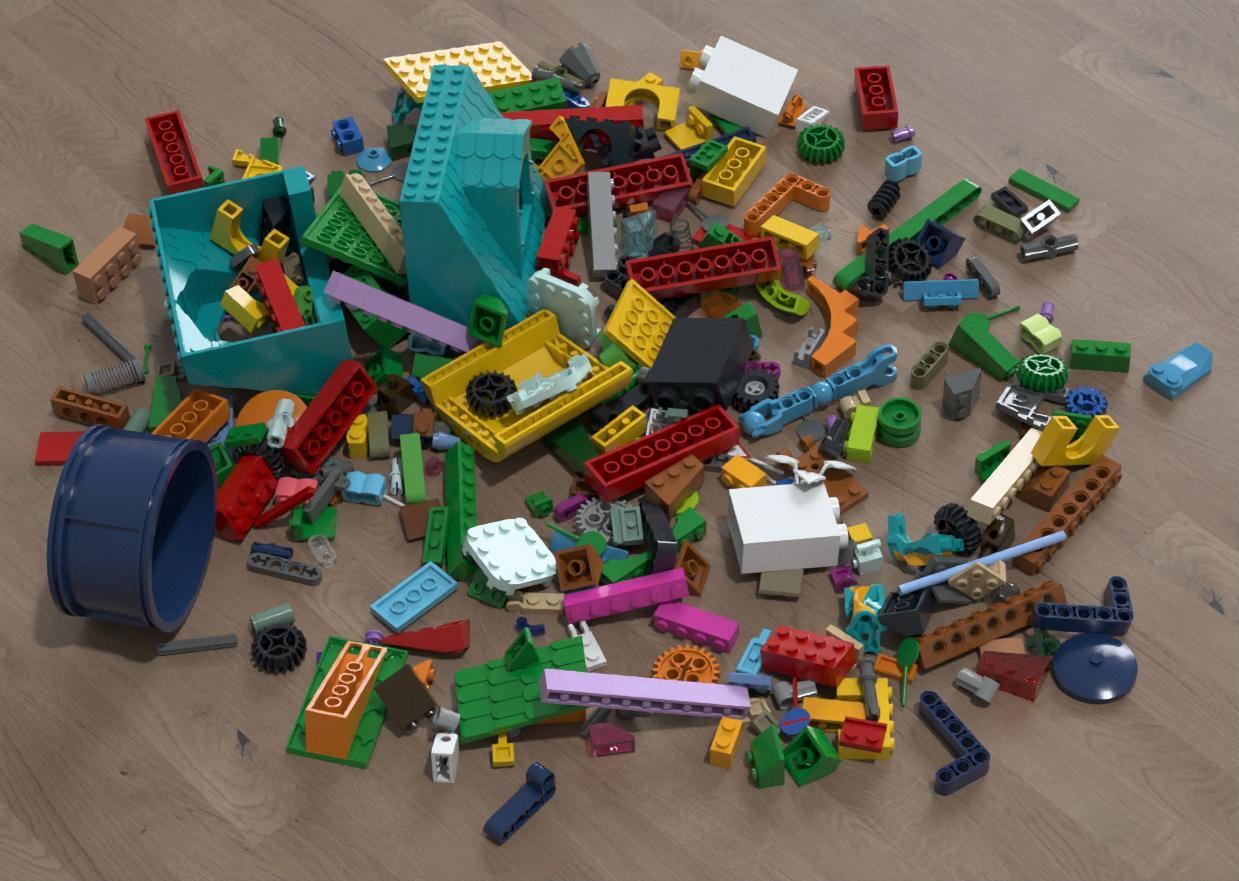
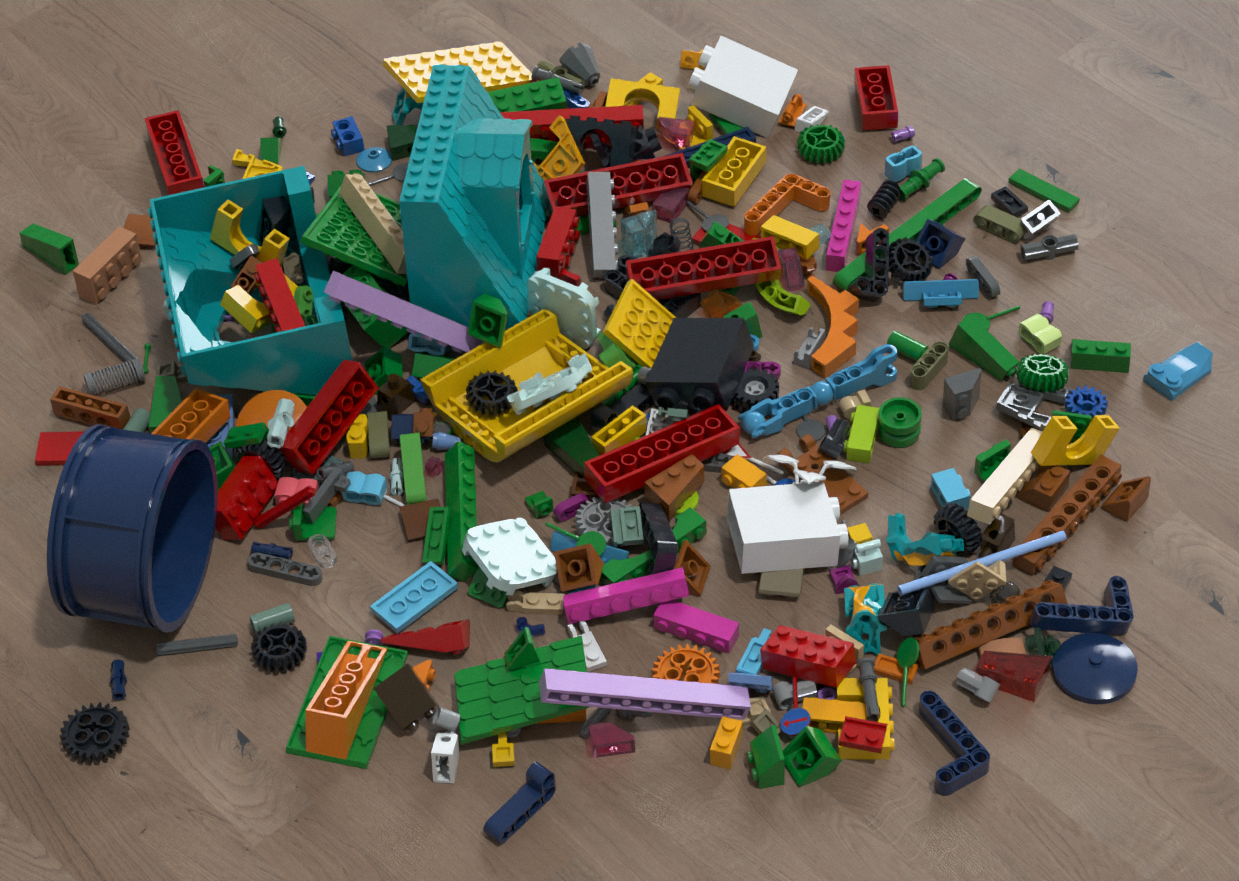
none -> black gear [60,702,130,764]
none -> dark blue pin [110,659,127,700]
none -> clear pink slope [658,117,694,148]
none -> medium lavender bush [818,687,837,700]
none -> dark pink brick [826,179,861,272]
none -> green brick [887,330,929,362]
none -> green piece [899,158,945,201]
none -> medium azure brick [931,468,971,510]
none -> black plate [1045,566,1073,590]
none -> dark orange slope [1101,476,1151,522]

